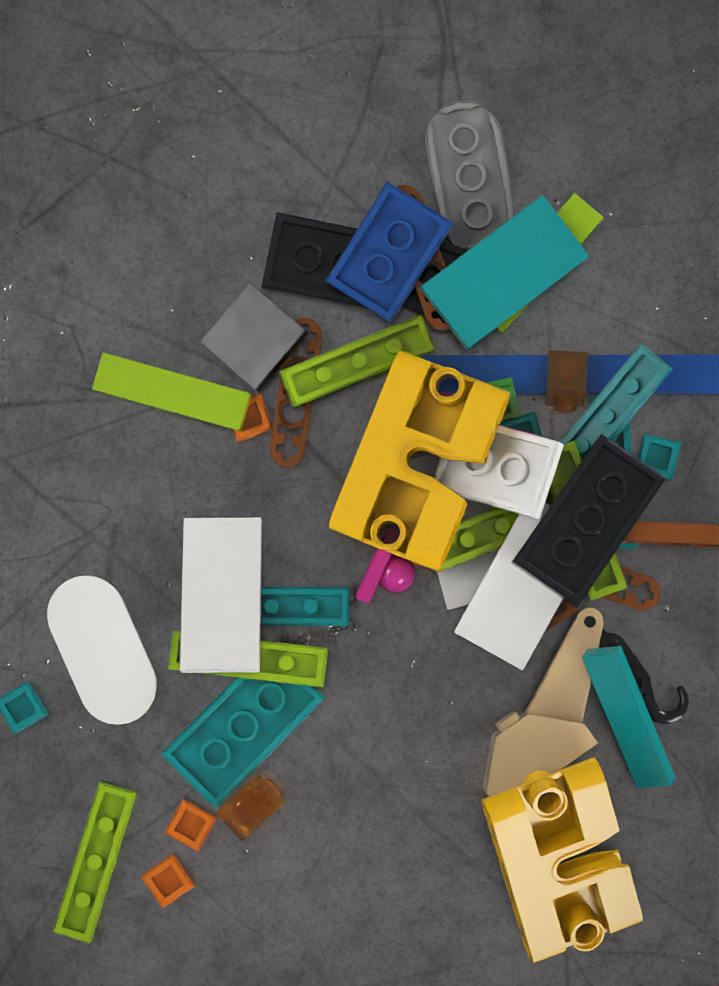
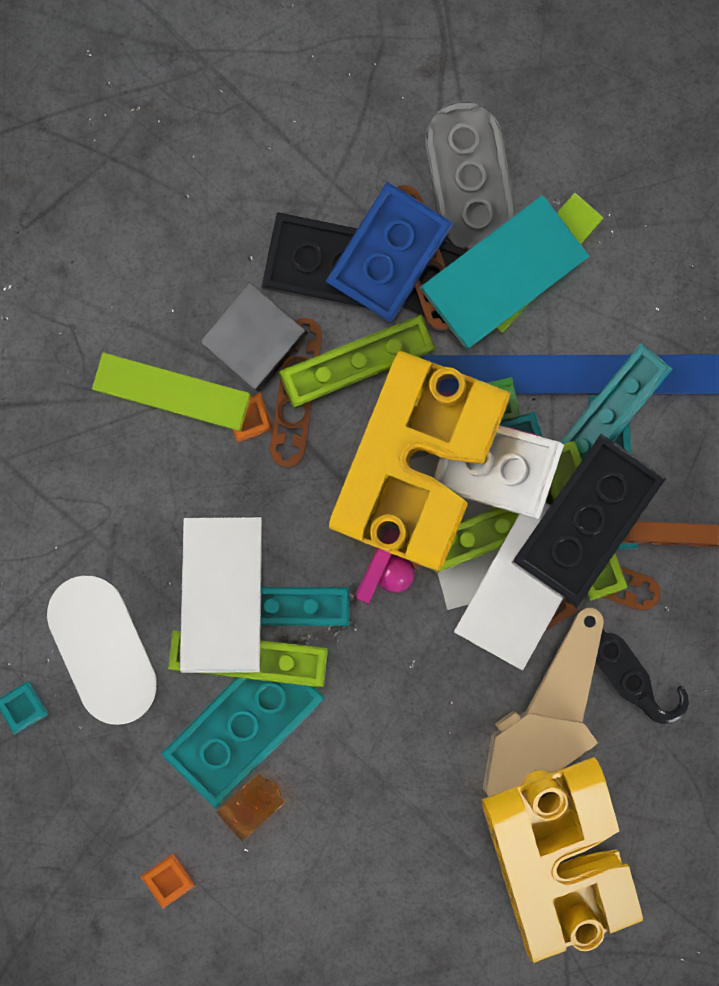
lime tile [53,781,138,943] -> none
orange tile [164,798,218,852] -> none
clear orange bracket [545,350,588,412] -> none
teal tile [581,646,676,788] -> none
teal tile [637,433,682,481] -> none

